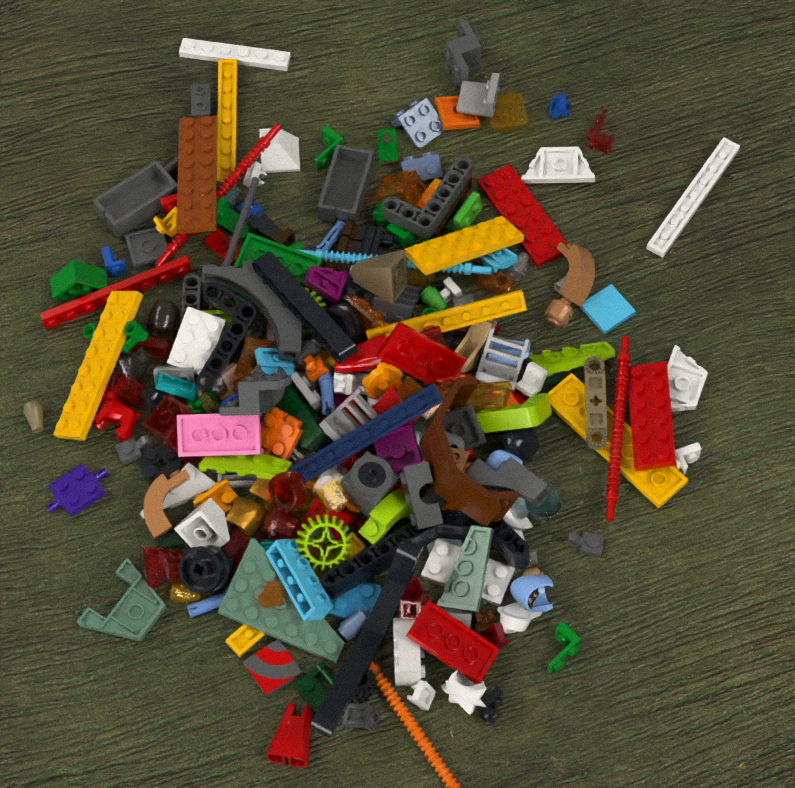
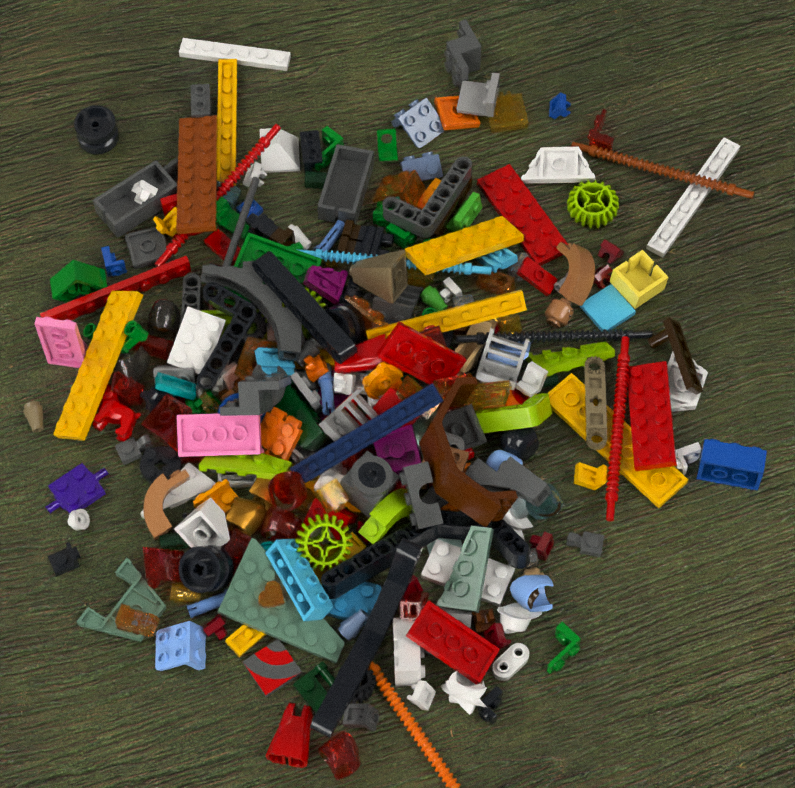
none -> bright pink plate [35,317,89,368]
none -> black bracket [48,542,81,577]
none -> white tile [67,509,90,531]
none -> black wheel [74,105,119,154]
none -> clear orange leg [115,604,160,637]
none -> white tile [131,180,158,205]
none -> light blue bracket [155,621,206,671]
none -> dark red tile [203,614,227,640]
none -> white cone [287,224,312,250]
none -> black bracket [300,130,323,176]
none -> clear green piece [304,171,328,189]
none -> clear red piece [318,731,361,781]
none -> black hose [456,329,653,345]
none -> white plate [492,643,529,681]
none -> clear yellow bracket [494,313,522,334]
none -> red plate [516,257,558,296]
none -> dark red tile [529,532,554,561]
none -> lime gear [567,179,619,229]
none -> dark orange hose [571,141,755,199]
none -> yellow bracket [574,462,608,490]
none -> dark red tile [593,264,612,289]
none -> dark red tile [598,239,624,264]
none -> light yellow piece [610,250,668,309]
none -> dark brown piece [648,318,703,395]
none -> blue brick [696,439,767,491]

